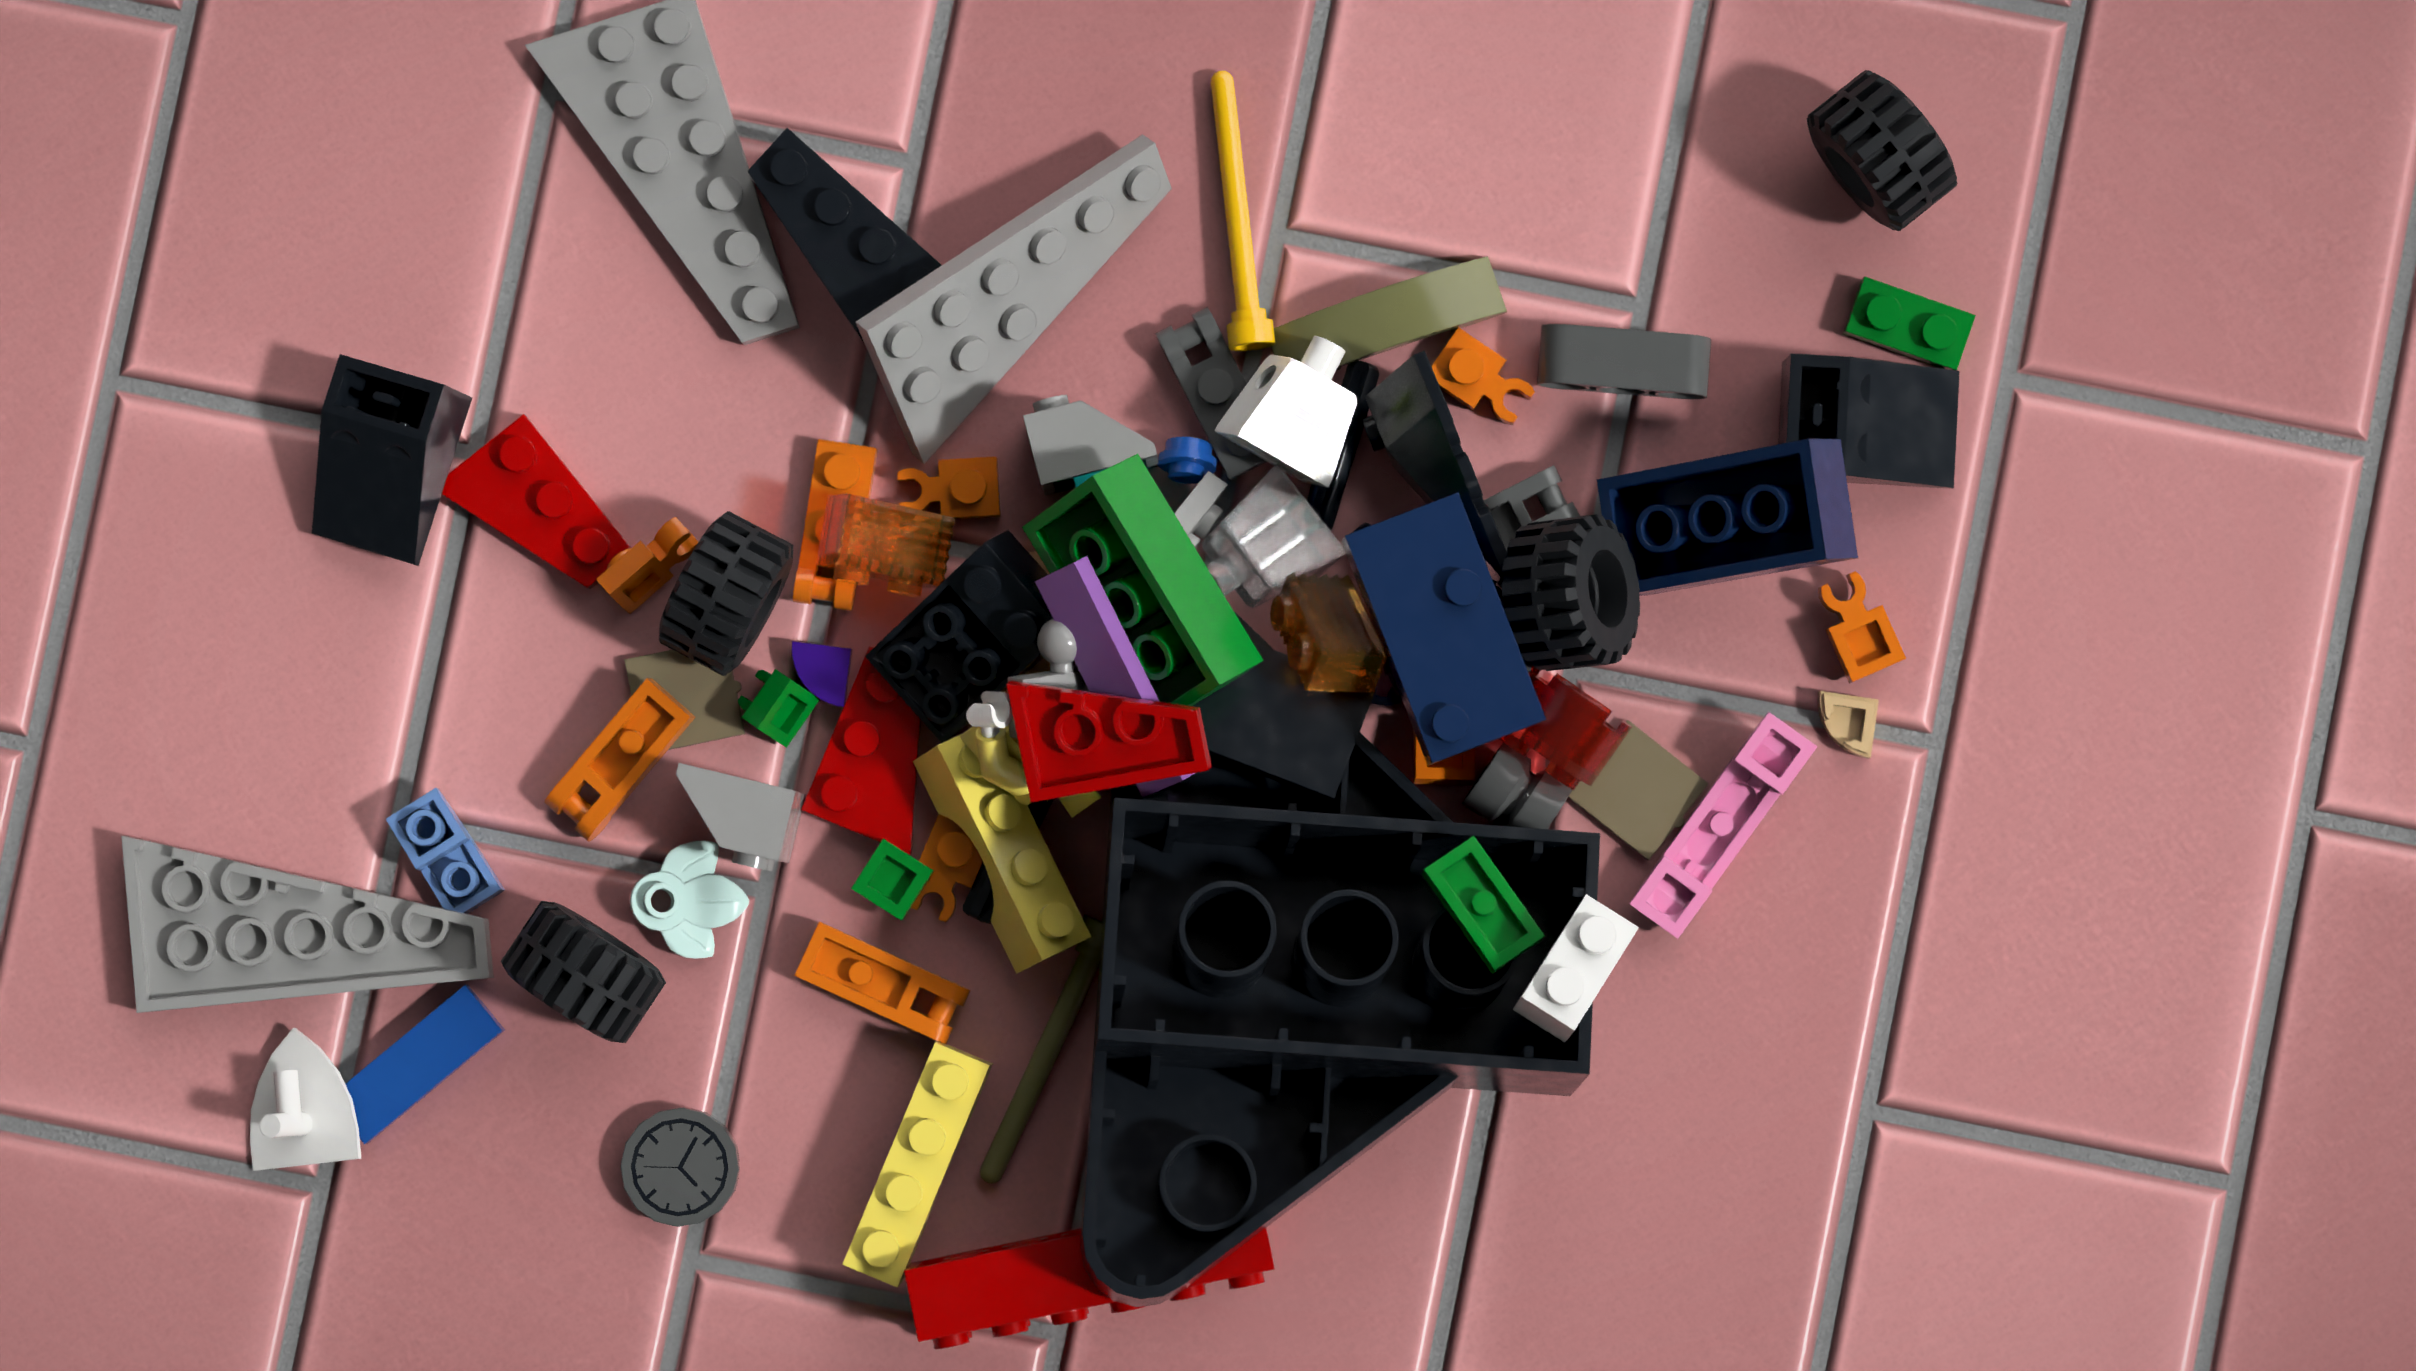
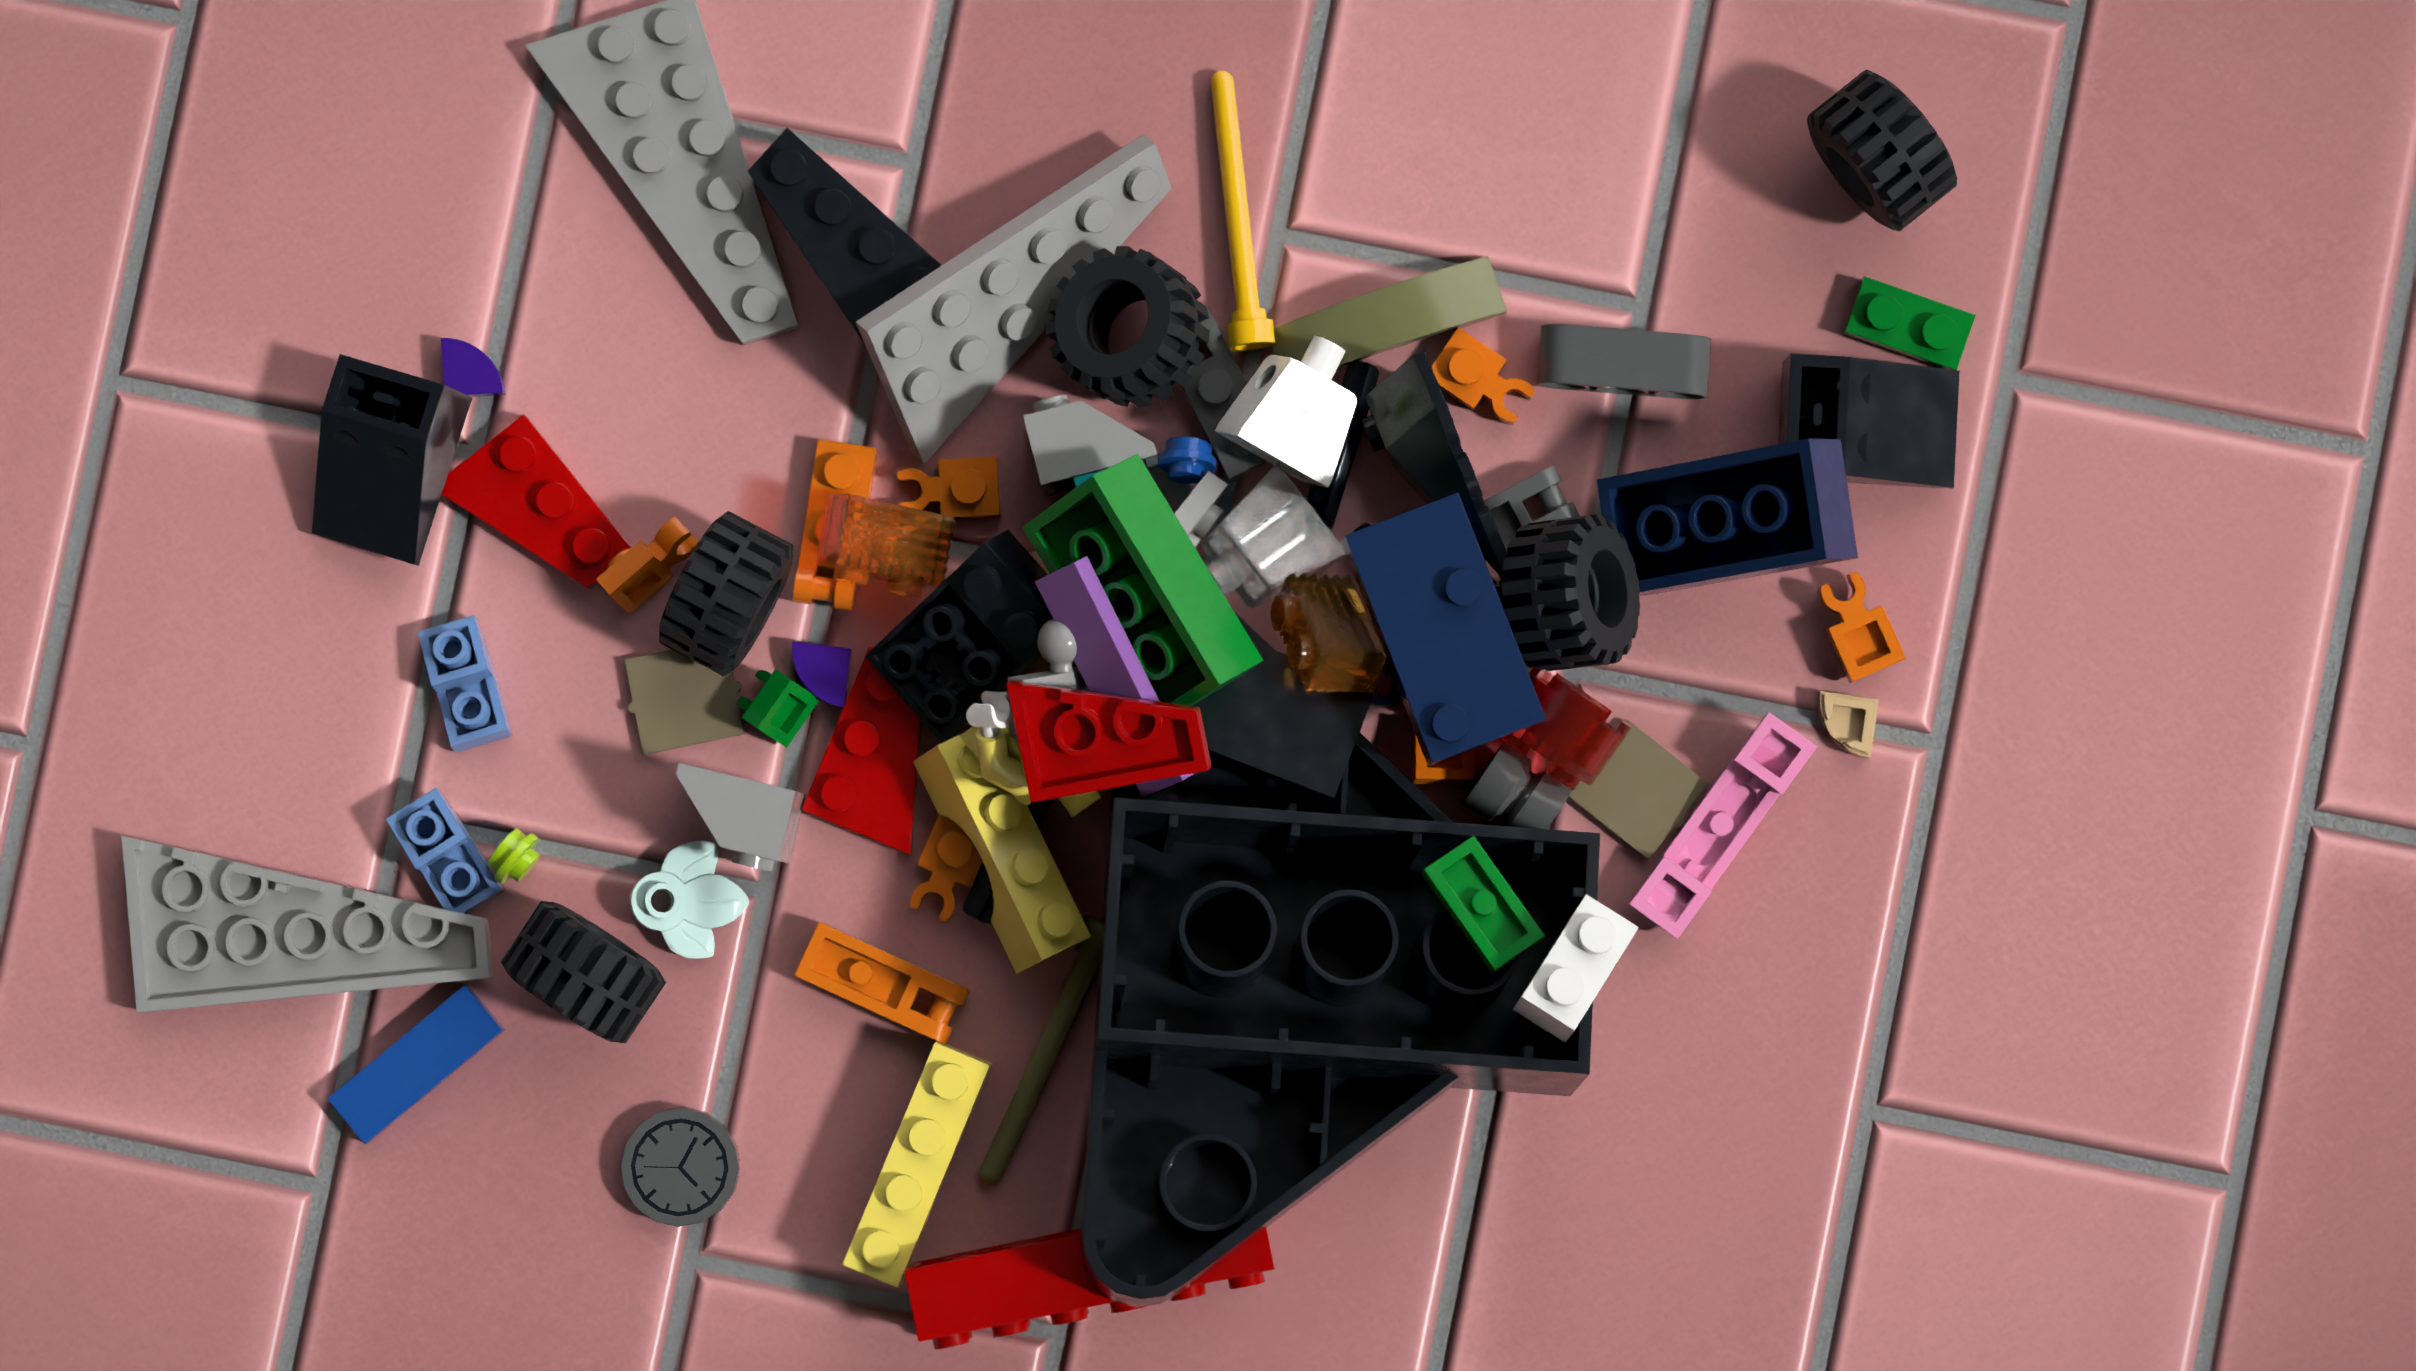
white shield [250,1028,362,1171] -> none
orange plate [544,678,696,842] -> none
green tile [851,839,934,921] -> none
none -> medium blue slope [418,615,512,753]
none -> dark purple tile [441,338,506,397]
none -> lime plate [486,828,541,884]
none -> black tyre [1046,246,1210,407]

